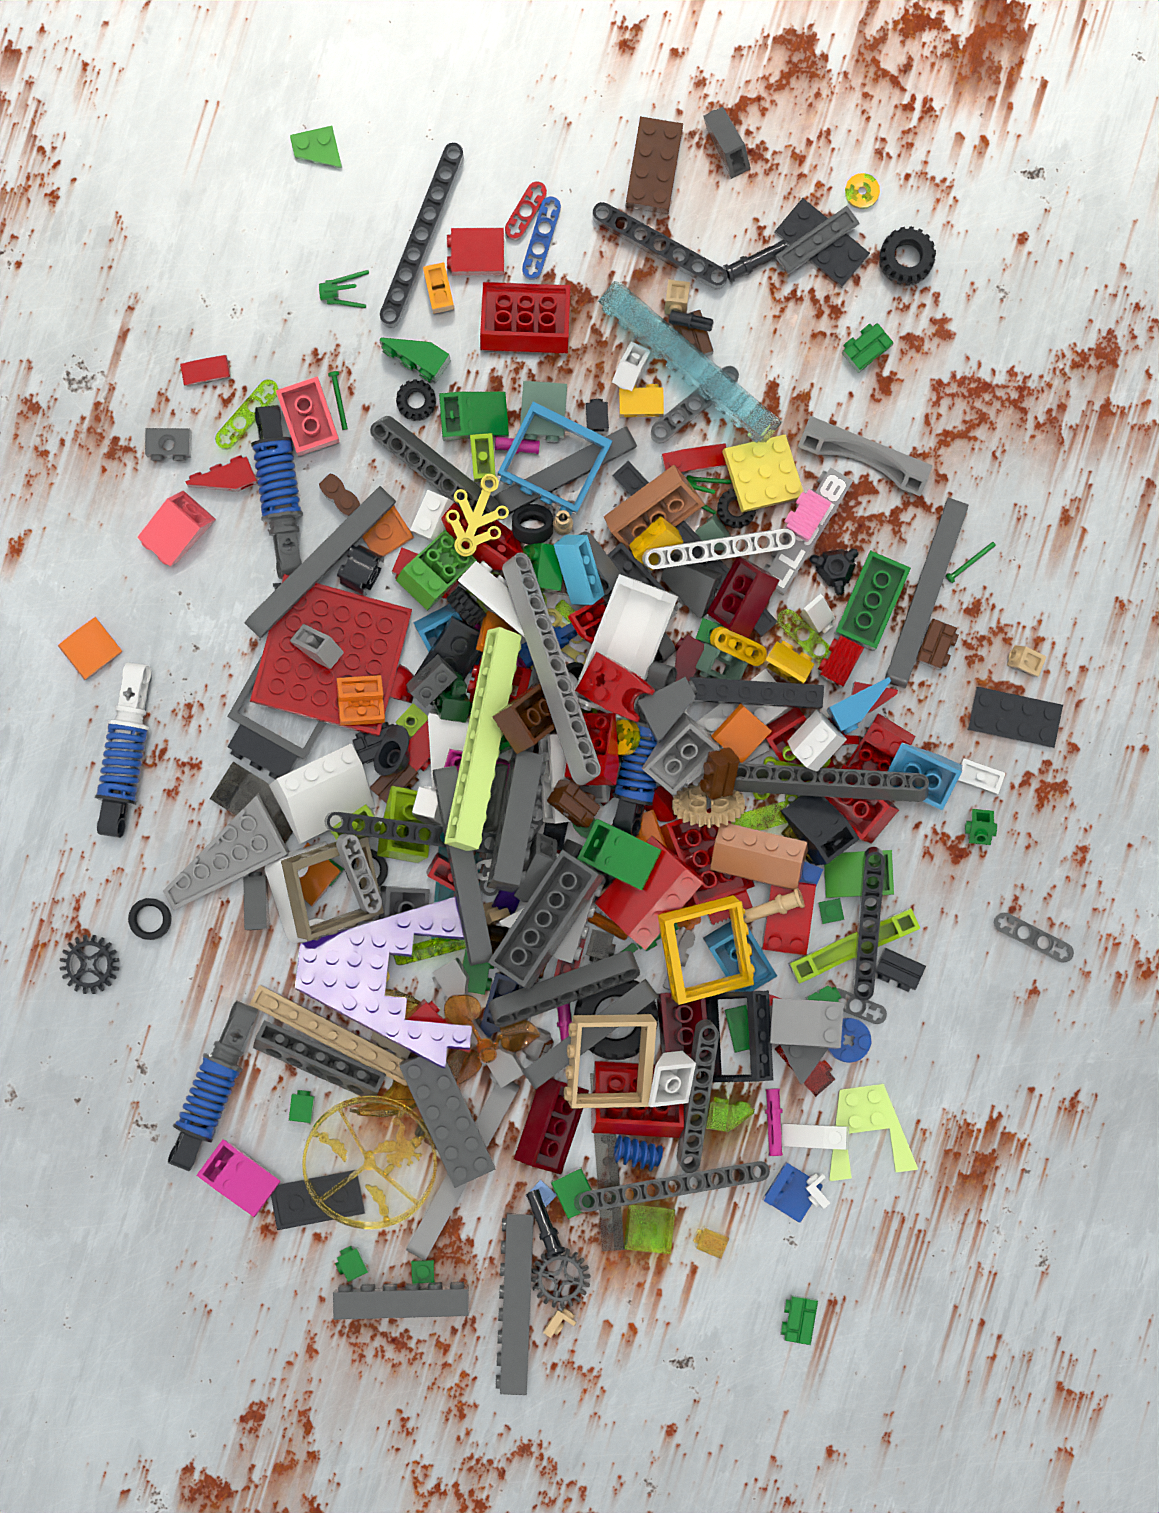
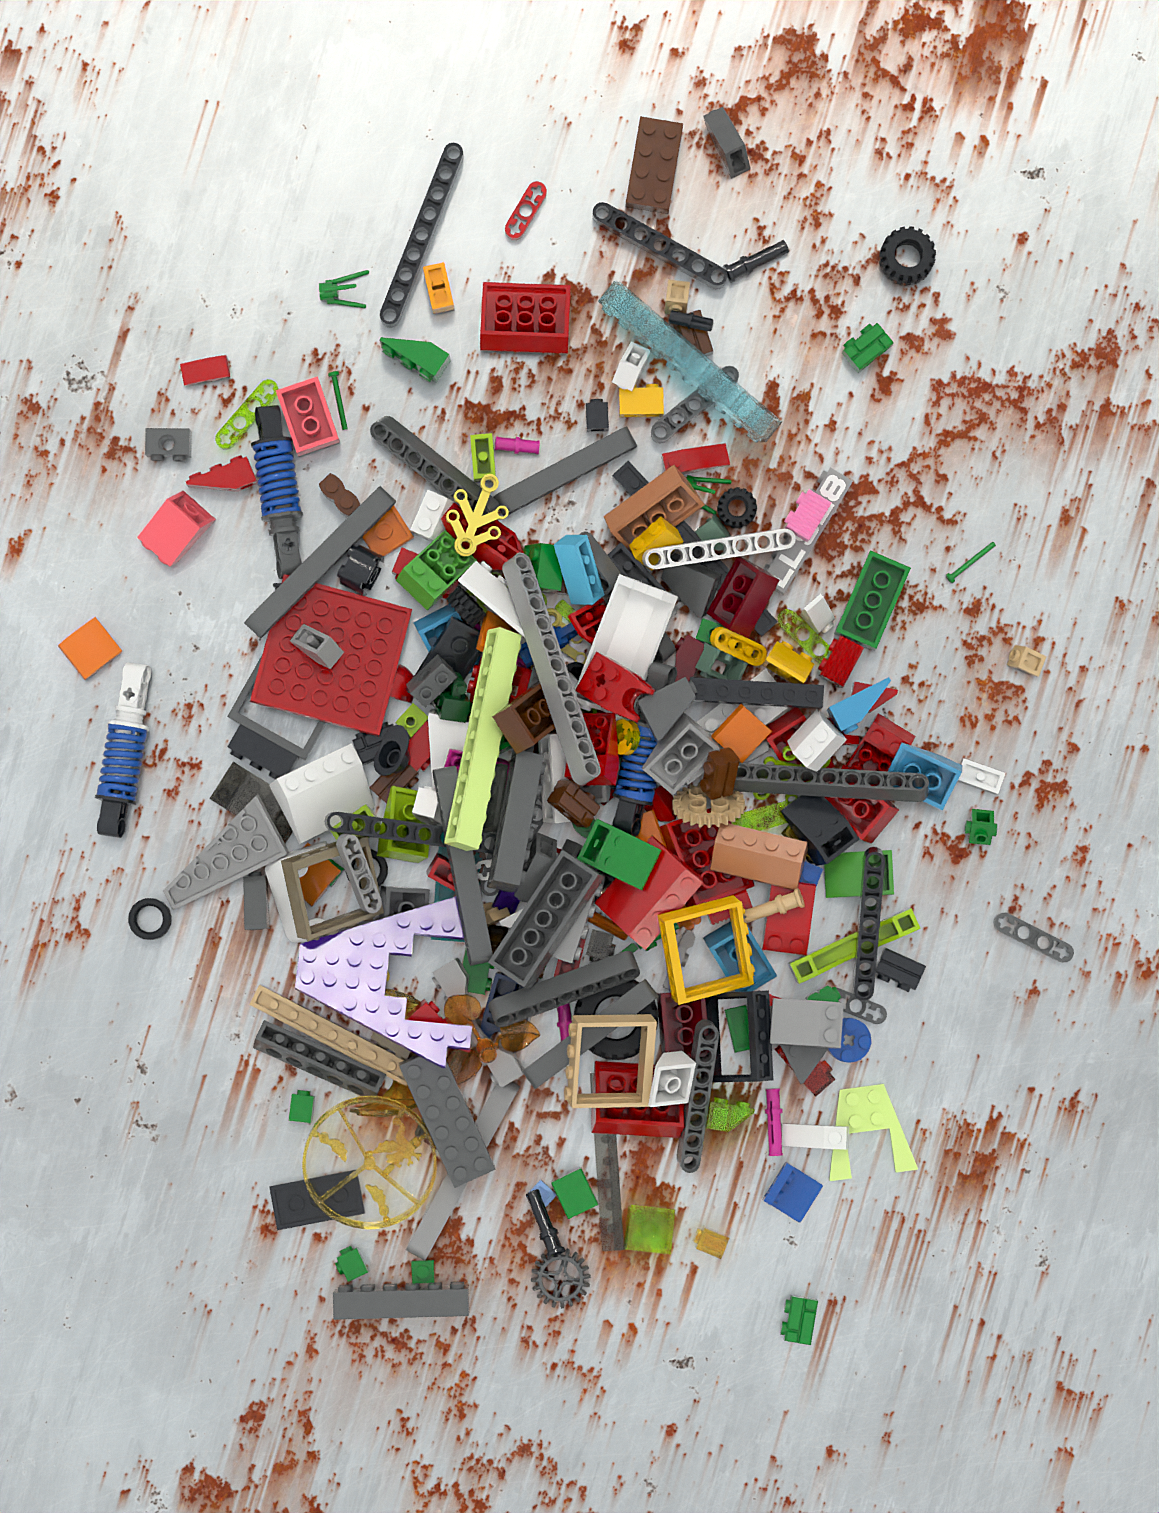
black gear [60,935,120,994] -> none
piece [168,1000,258,1172] -> none
dark pink slope [196,1139,281,1217] -> none
bright green wing [290,125,342,168] -> none
orange slope [337,675,385,726] -> none
clear neon green beam [393,938,466,965] -> none
black tyre [396,379,436,421] -> none
green slope [439,391,509,441] -> none
brick [447,228,504,276] -> none
dark grey brick [496,1213,534,1395] -> none
dark azure window [498,402,612,515] -> none
black tyre [512,504,553,545] -> none
dark red slope [514,1078,589,1175] -> none
sand green brick [520,381,567,442] -> none
blue beam [522,196,561,280] -> none
light grey head [522,1028,554,1062] -> none
black brick [543,822,568,851] -> none
tan bracket [543,1308,577,1338] -> none
tan pin [553,510,573,535] -> none
dark grey beam [574,1161,770,1212] -> none
blue piece [614,1135,663,1172] -> none
light yellow plate [722,434,804,513] -> none
black plate [774,198,870,288] -> none
dark grey tile [775,206,860,274] -> none
light grey arch [798,416,933,496] -> none
white bracket [805,1173,830,1209] -> none
black rock [809,548,859,595] -> none
green plate [818,898,844,924] -> none
yellow piece [845,173,880,209] -> none
dark grey beam [885,497,969,688] -> none
reddish brown brick [916,618,959,670] -> none
black plate [967,687,1063,748] -> none

